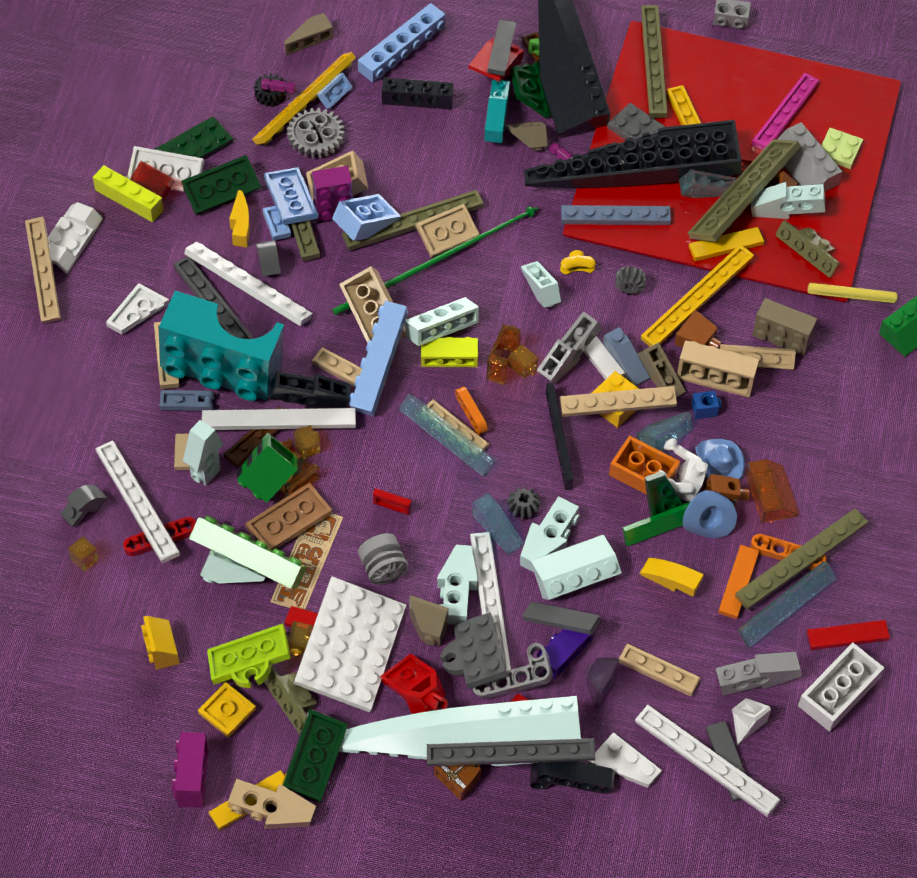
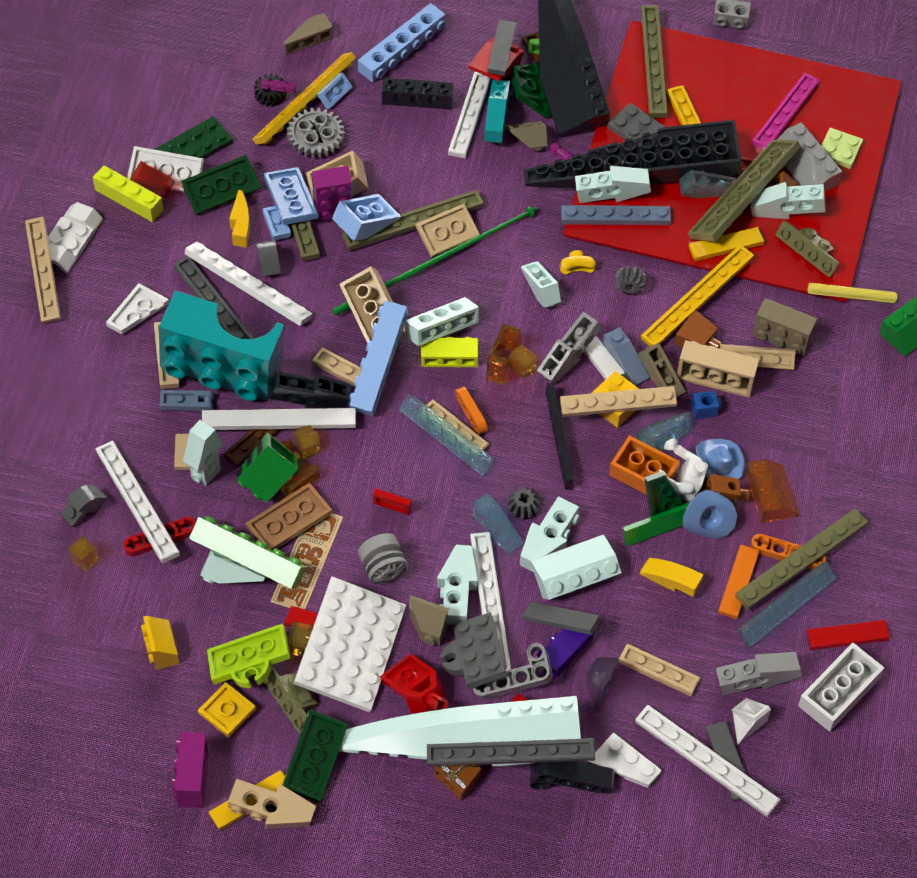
none -> white tile [448,72,492,159]
none -> light aqua brick [575,166,651,203]

